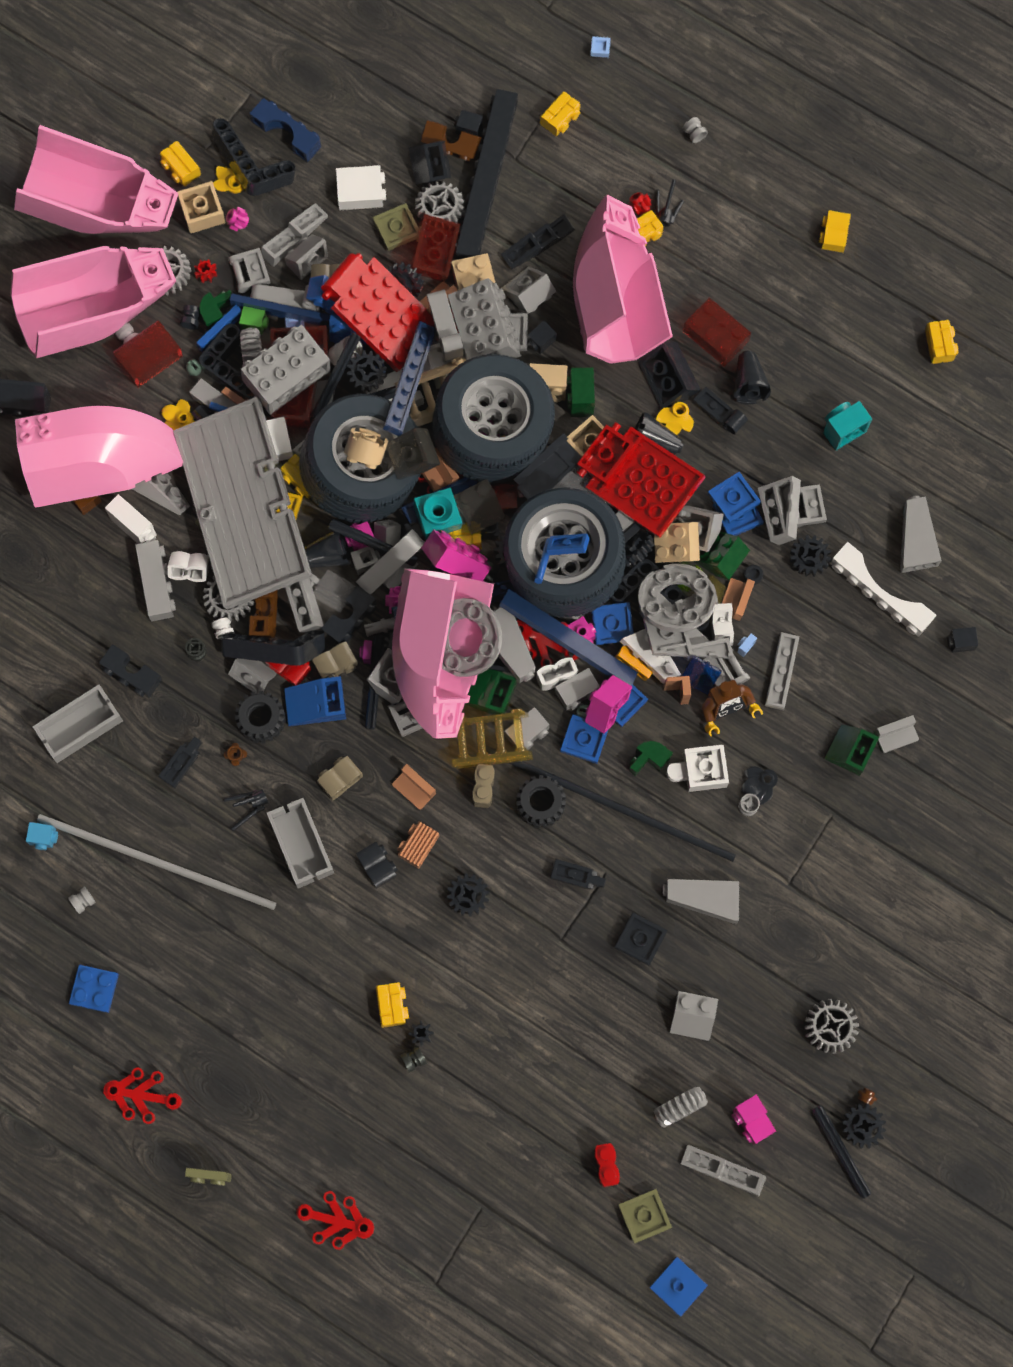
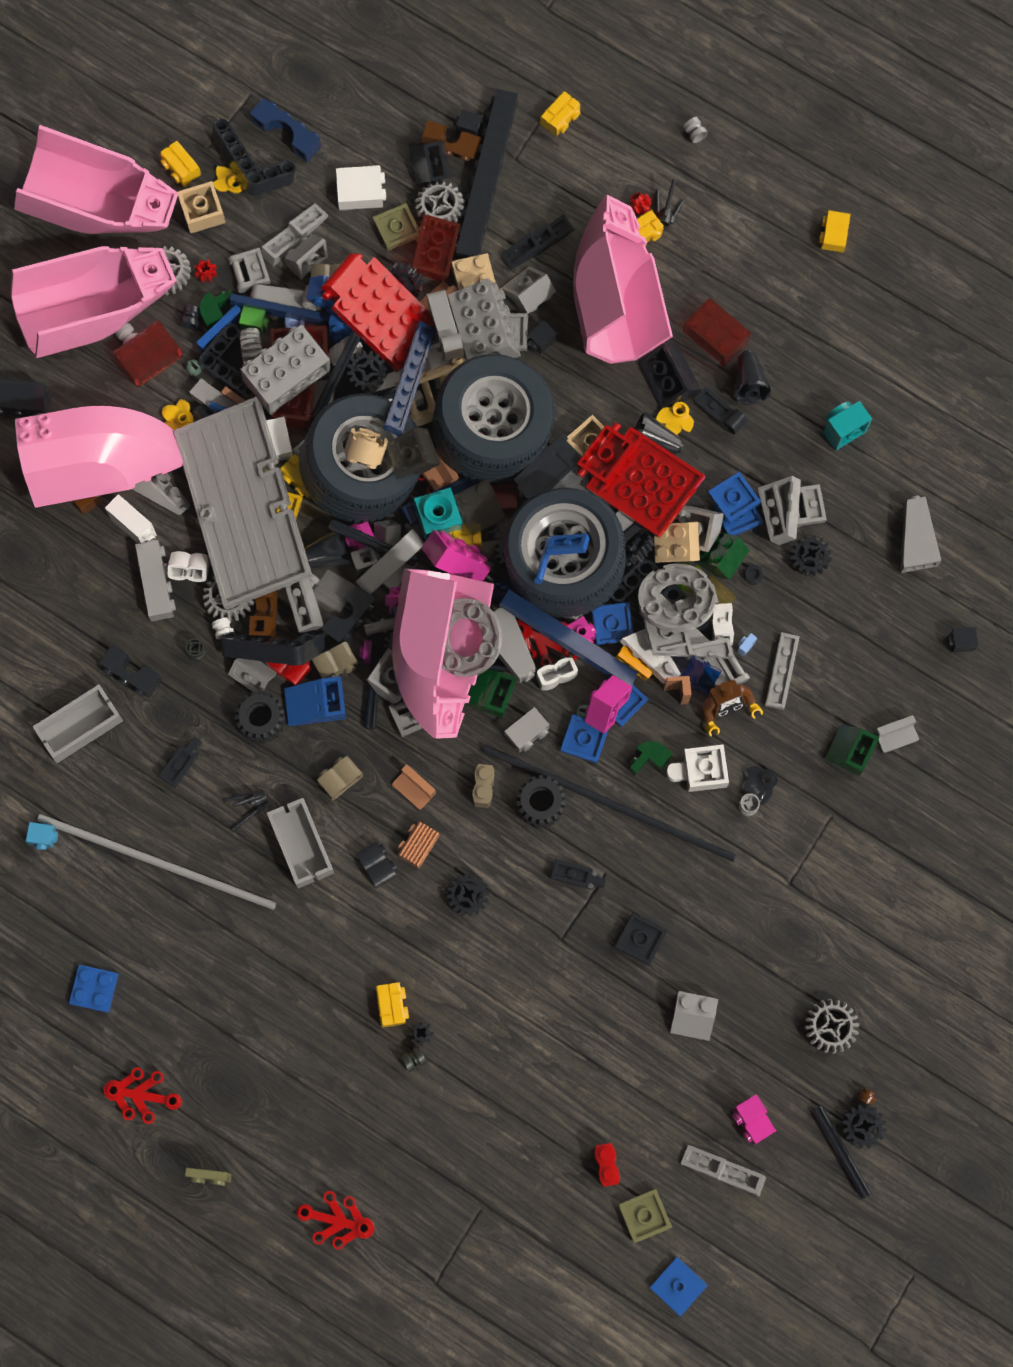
light grey wheel [68,886,96,914] -> none
reddish brown plate [224,743,247,766] -> none
dark pink gear [226,207,249,231] -> none
clear yellow fence [452,709,533,769] -> none
tan brick [530,363,567,402] -> none
light grey brick [555,668,600,710] -> none
dark green brick [566,368,595,417] -> none
light blue plate [591,37,610,58] -> none
light grey gear [654,1087,708,1127] -> none
light grey slope [663,879,739,924] -> none
nougat panel [721,578,755,621] -> none
white arch [830,542,936,637] -> none
yellow brick [925,320,958,364] -> none

